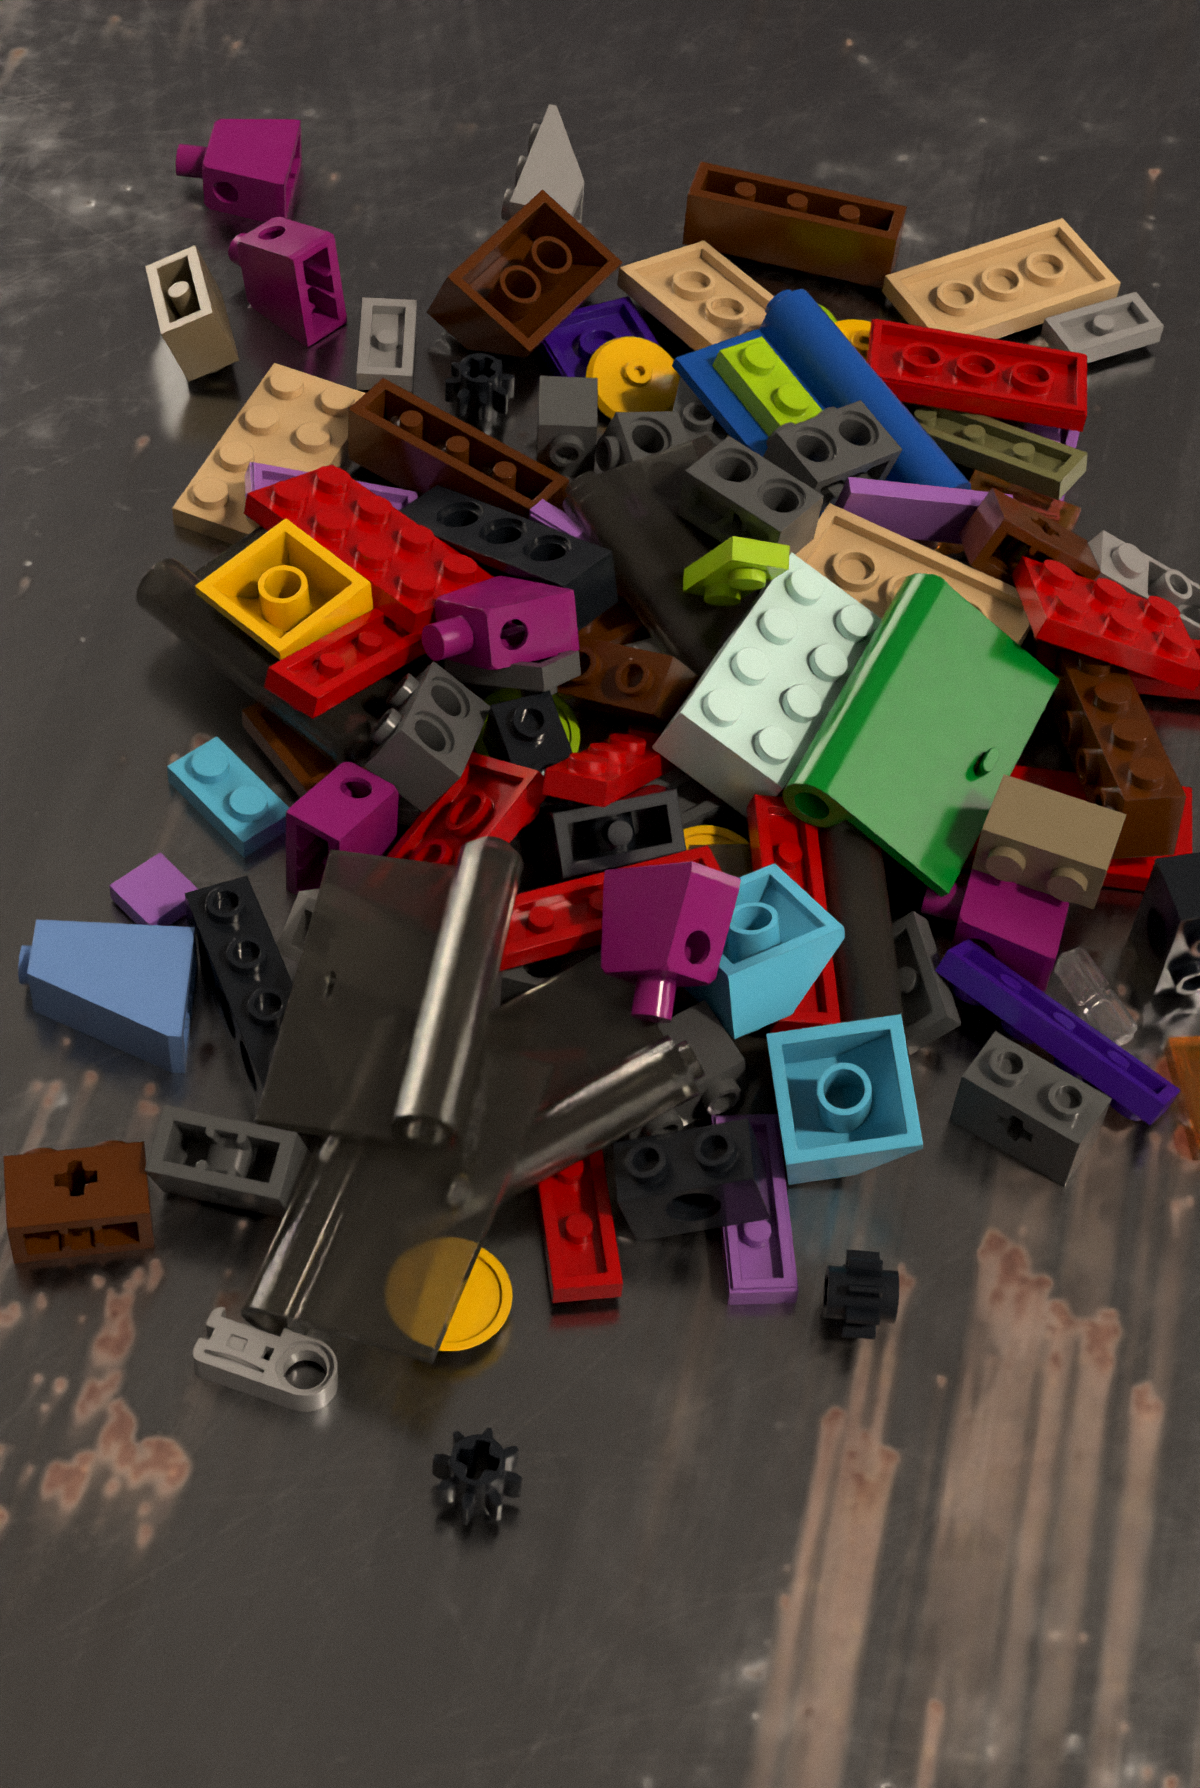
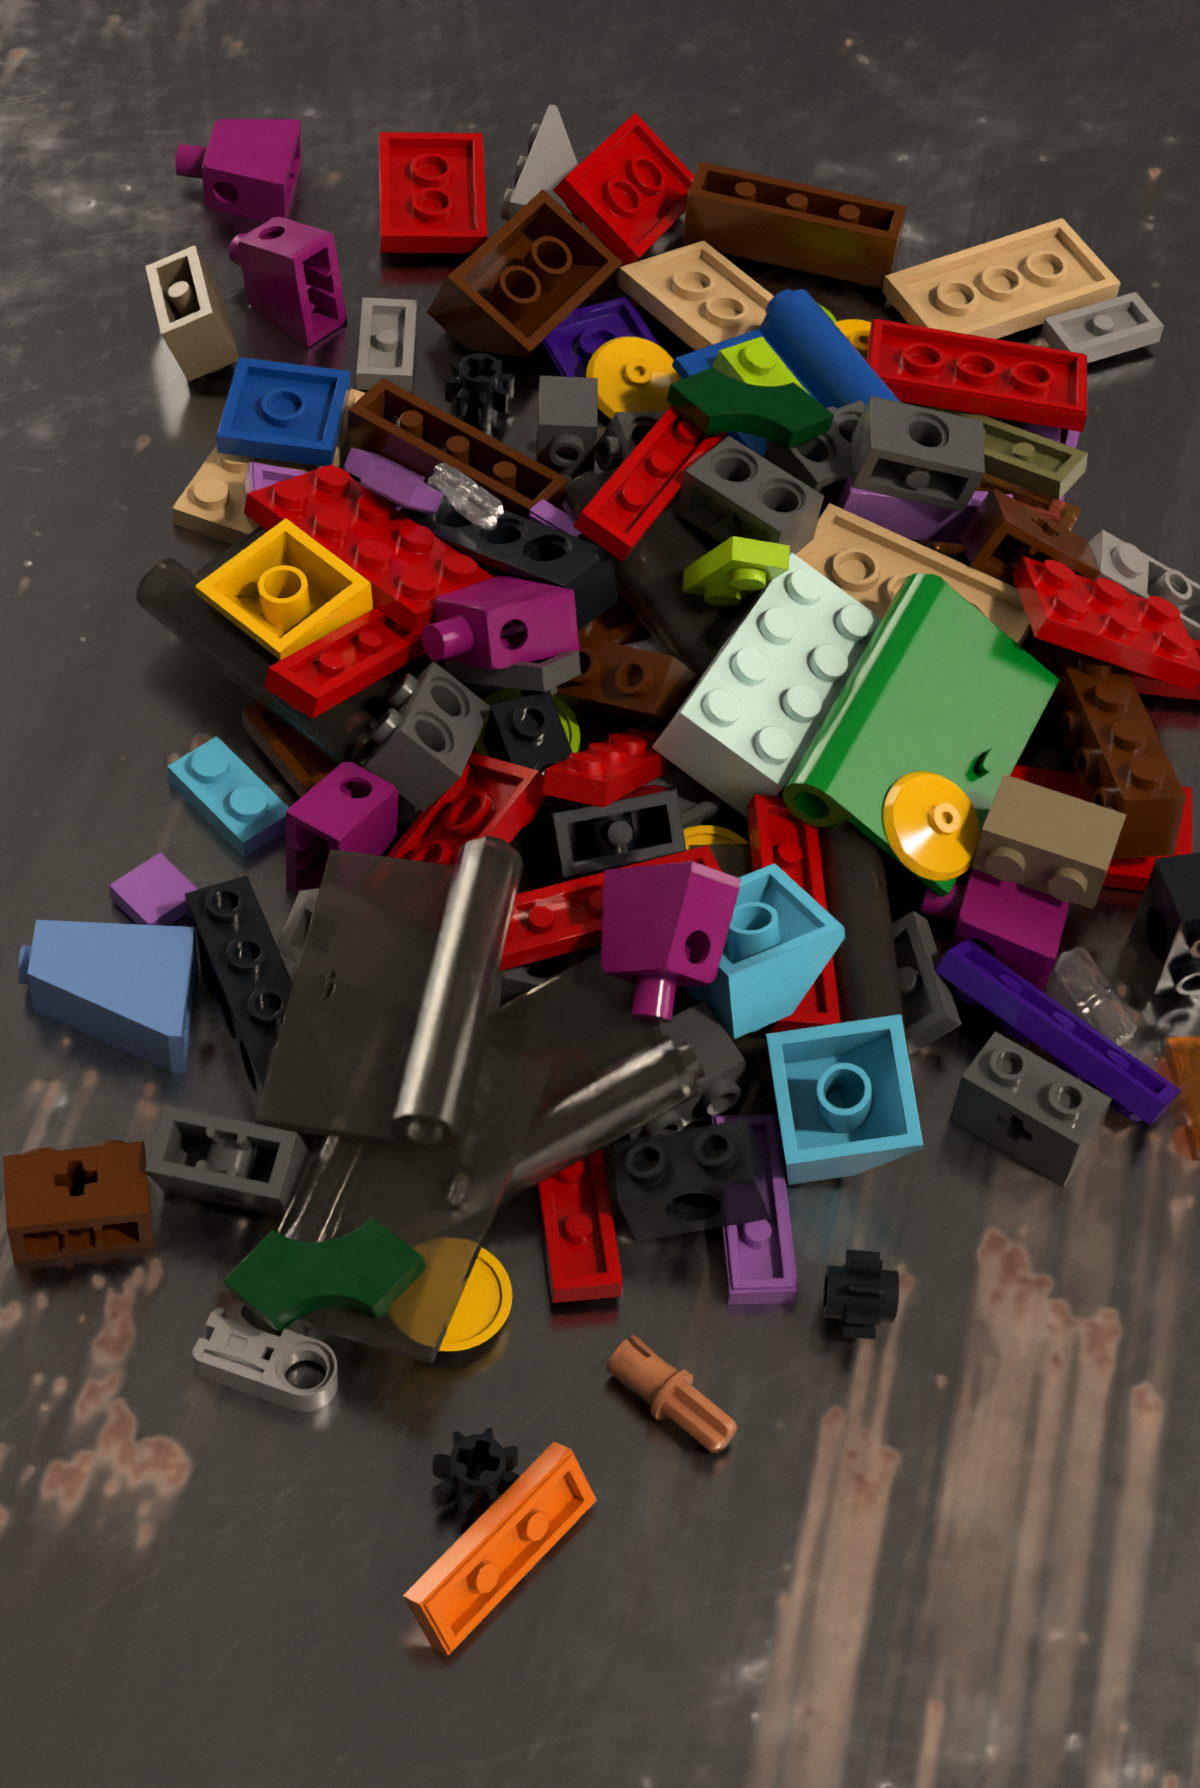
none -> blue plate [216,357,351,466]
none -> dark green tile [223,1217,428,1332]
none -> medium lavender tile [344,448,444,514]
none -> red plate [379,132,488,254]
none -> orange tile [403,1442,597,1655]
none -> clear piece [428,462,503,530]
none -> red plate [553,112,694,266]
none -> red plate [573,405,728,562]
none -> nougat axle [606,1335,738,1454]
none -> dark green tile [666,367,834,450]
none -> dark grey brick [852,396,985,512]
none -> yellow piece [883,771,980,881]

